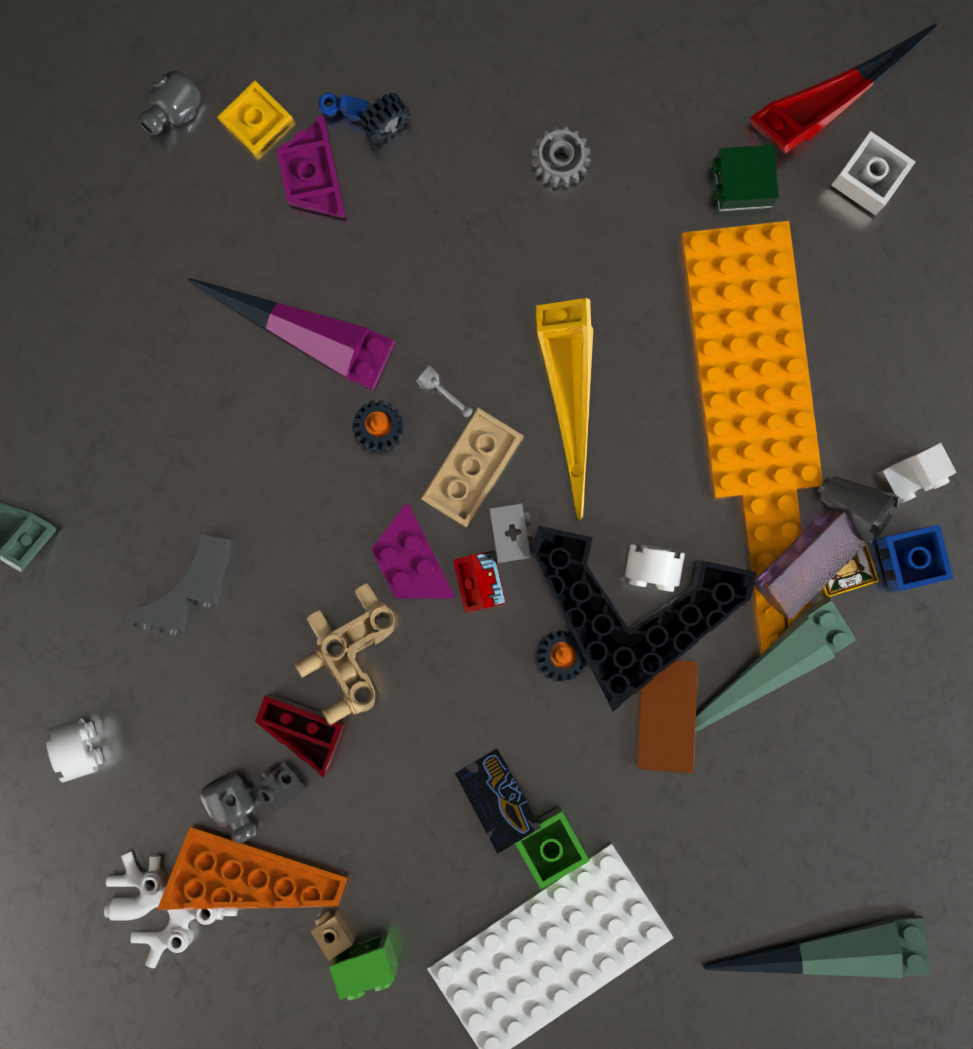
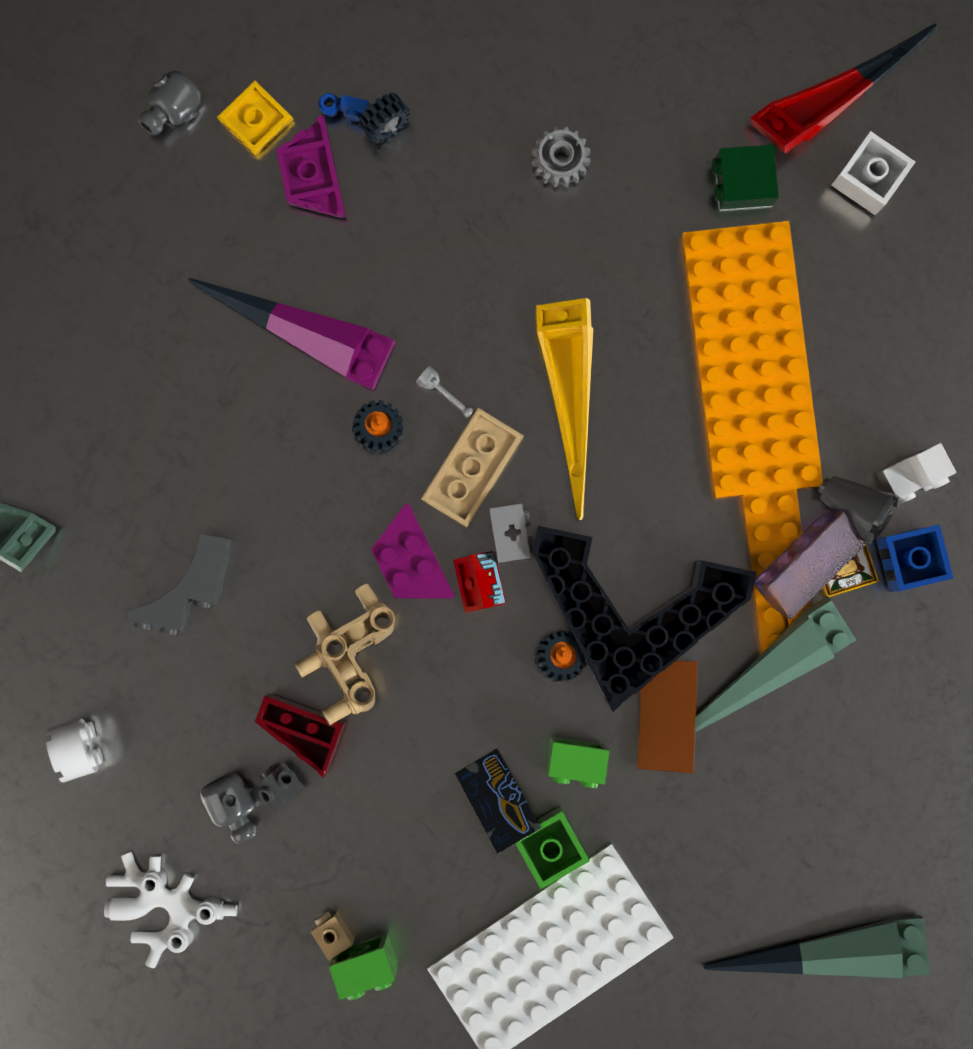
orange wing [157,827,347,910] -> none
white brick [625,543,685,592] -> none
none -> bright green brick [546,737,610,788]

